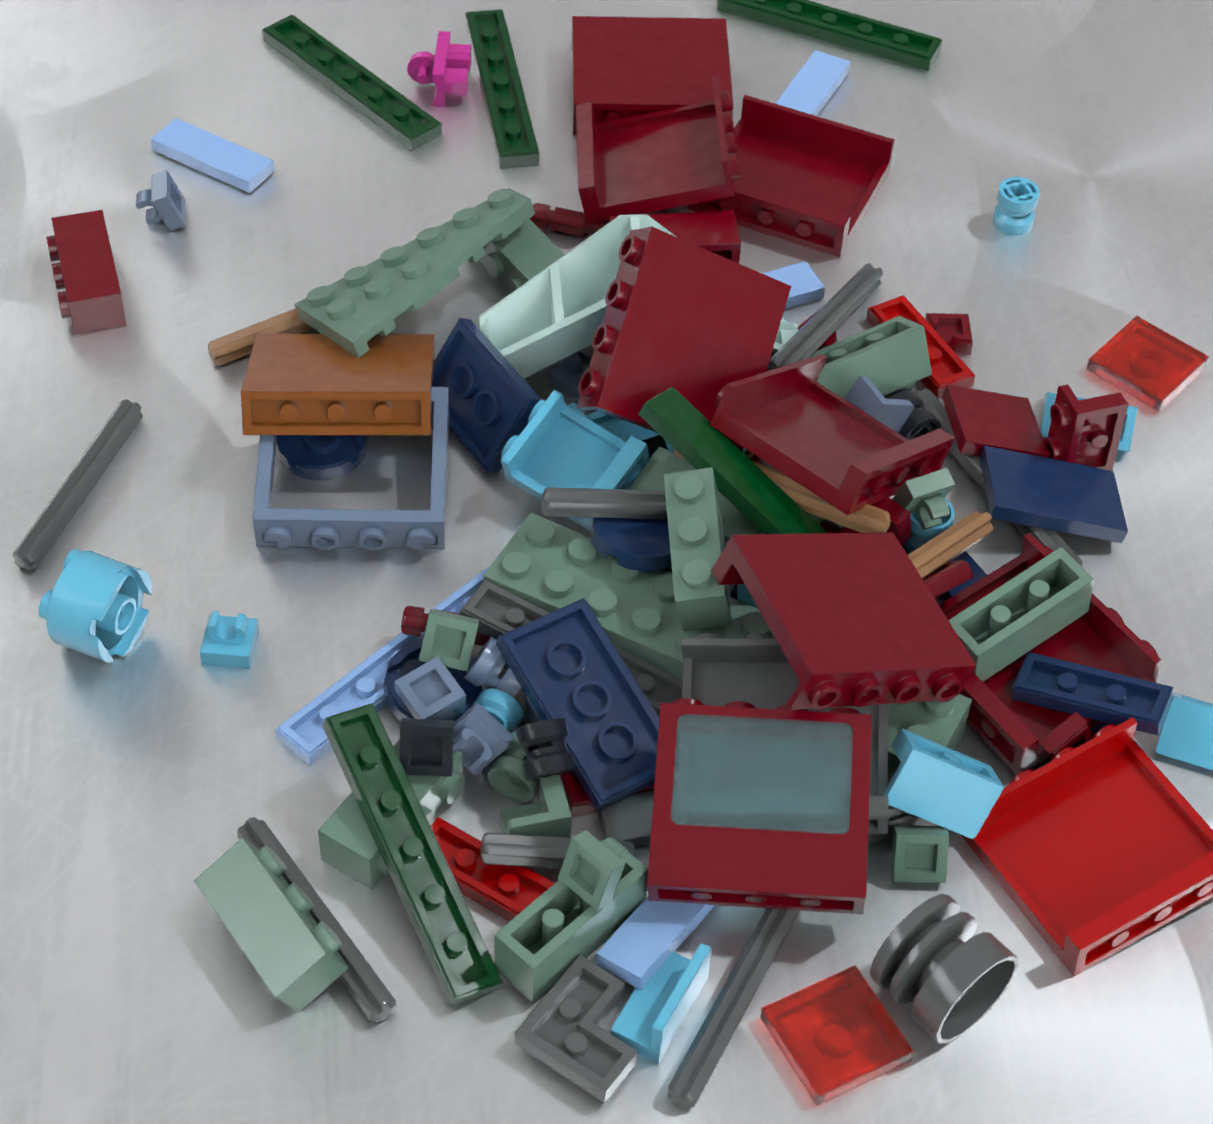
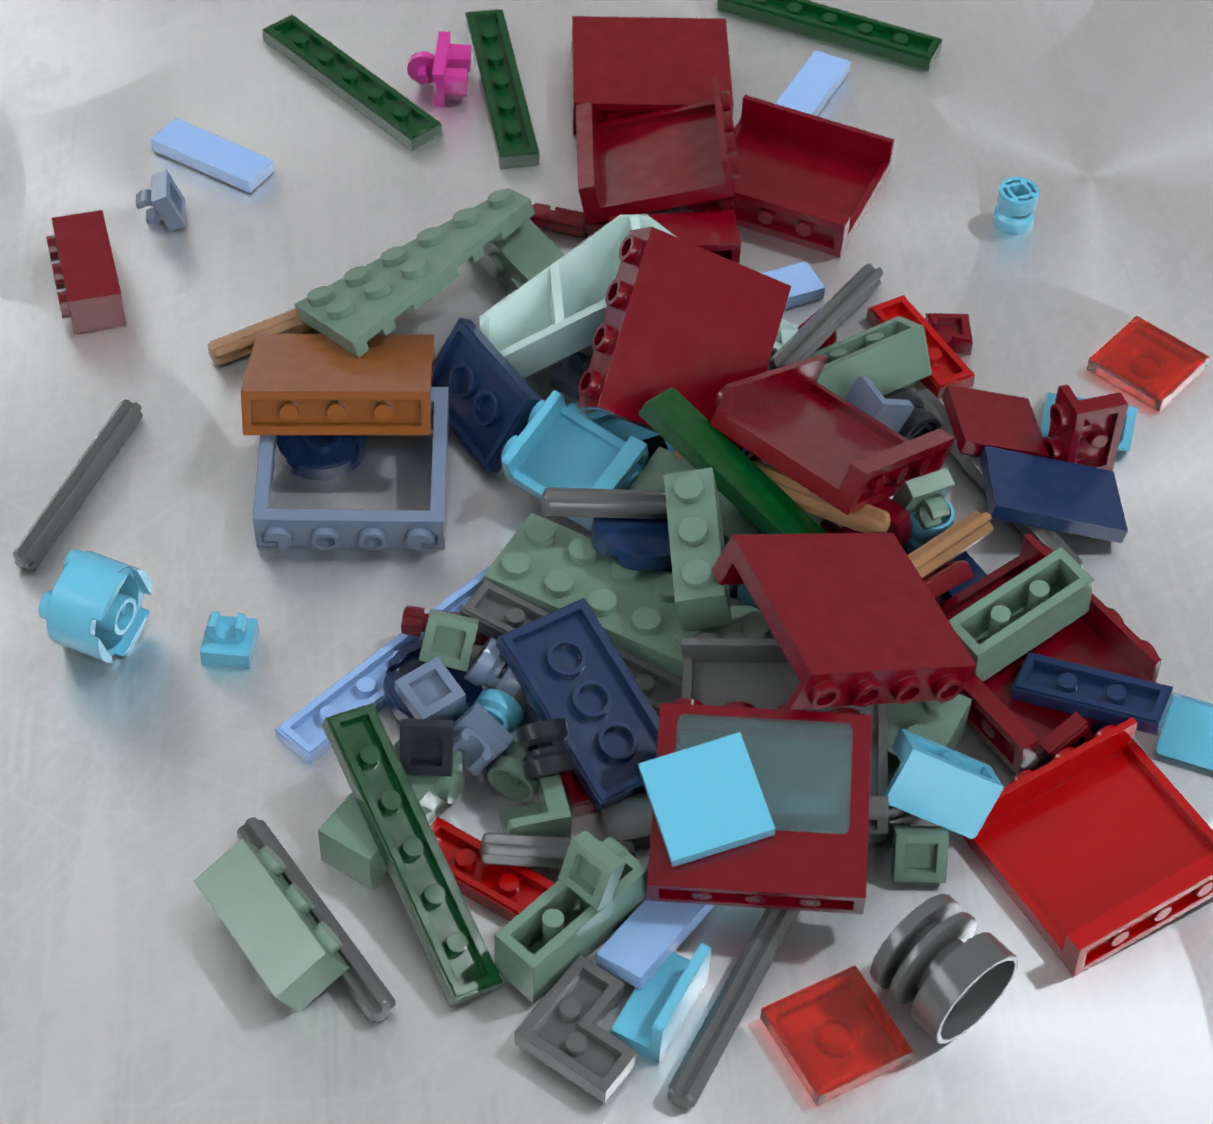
none -> medium azure tile [638,732,775,867]

